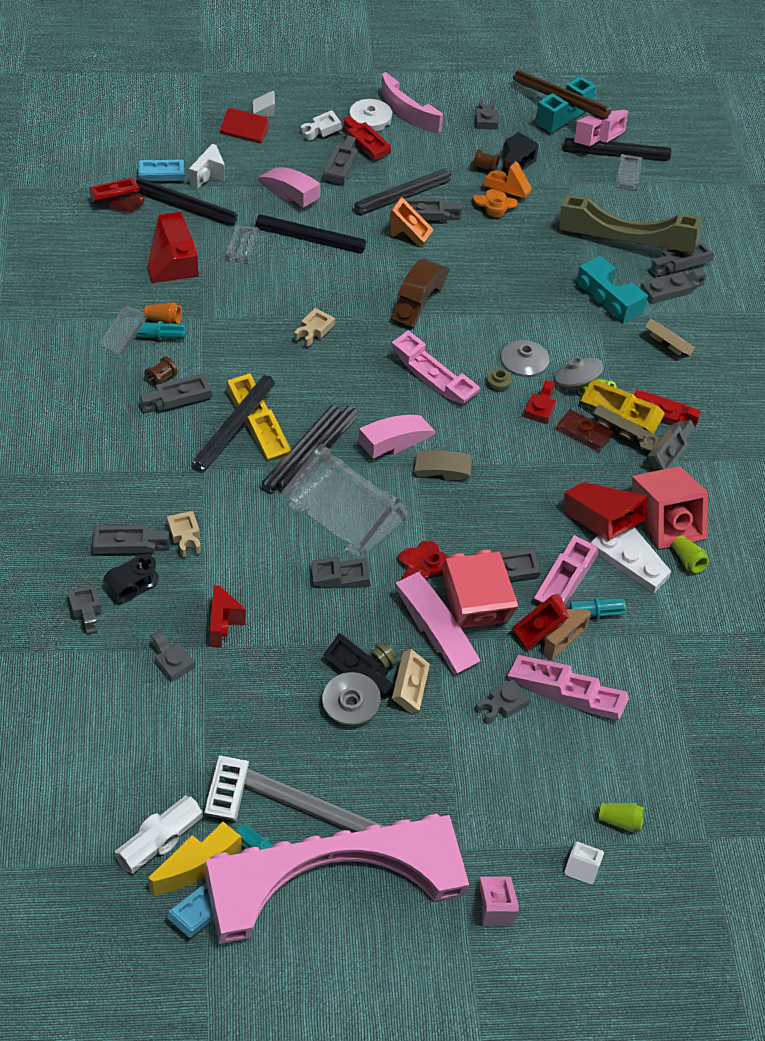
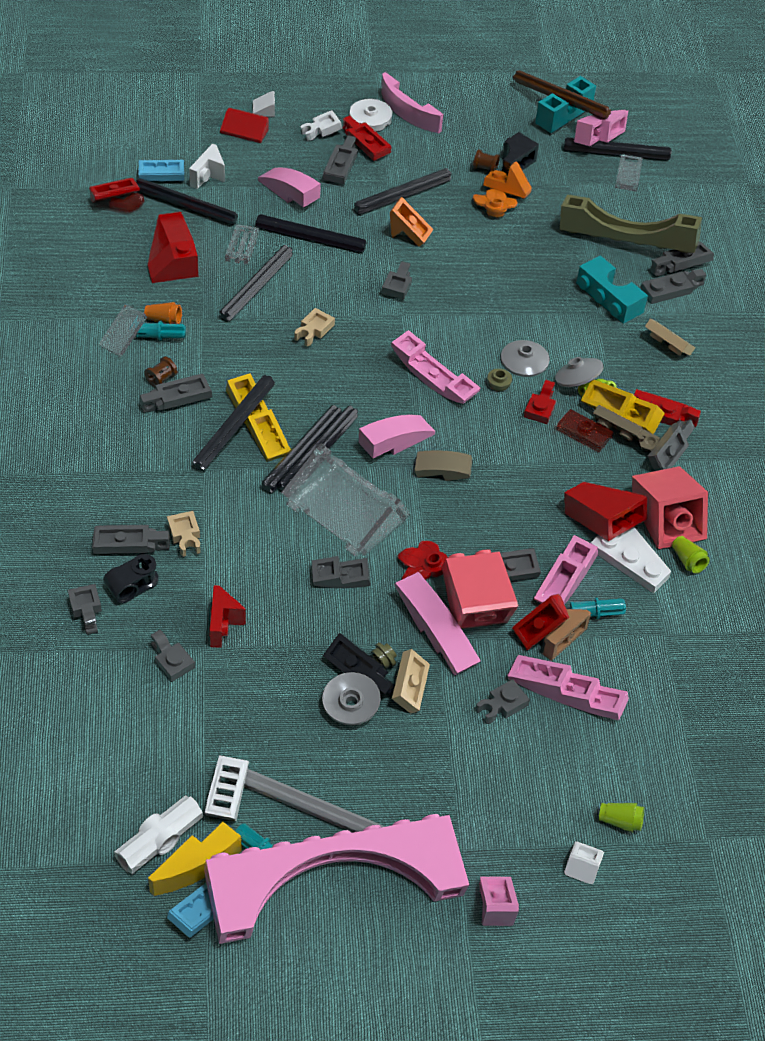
reddish brown arch [391,258,450,328] -> none
dark grey hinge [404,198,461,221] -> none
dark grey plate [476,99,499,130] -> none
none -> axle [220,245,293,322]
none -> dark grey plate [382,261,412,300]

